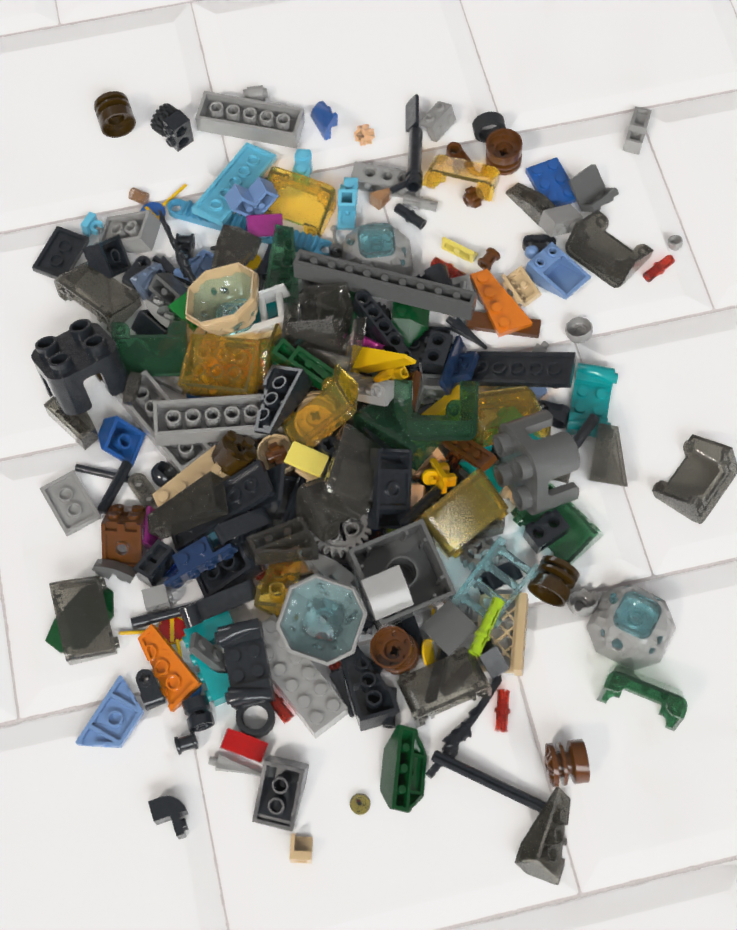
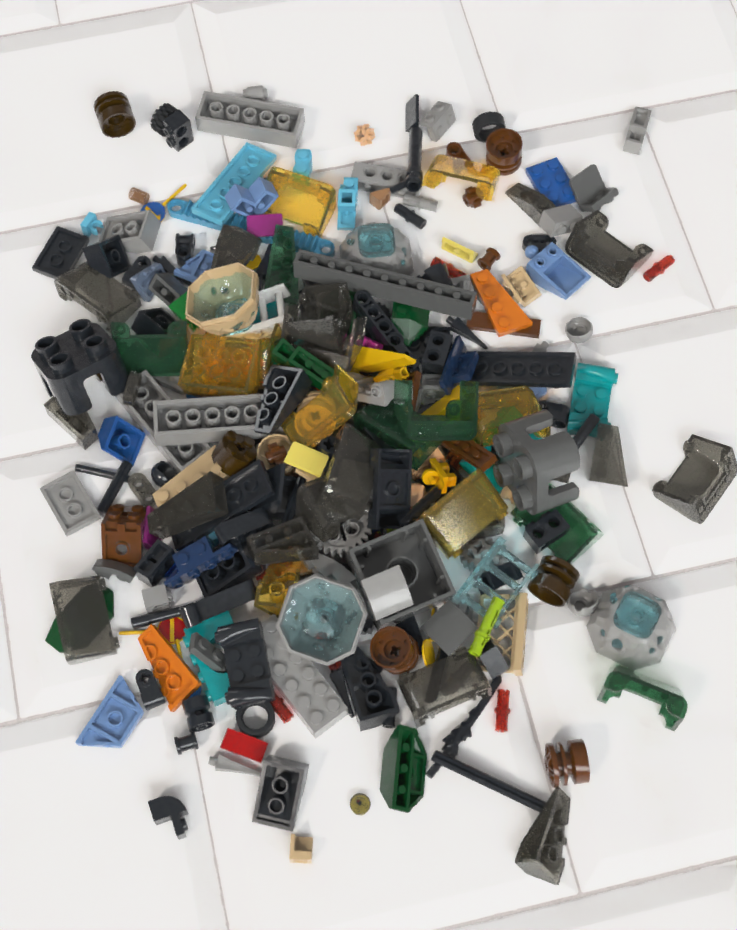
light grey slope [144,297,182,328] -> none
black sword [159,209,196,284] -> none
blue slope [310,100,338,141] -> none
dark grey hinge [329,225,343,258] -> none
light grey hinge [668,235,683,251] -> none

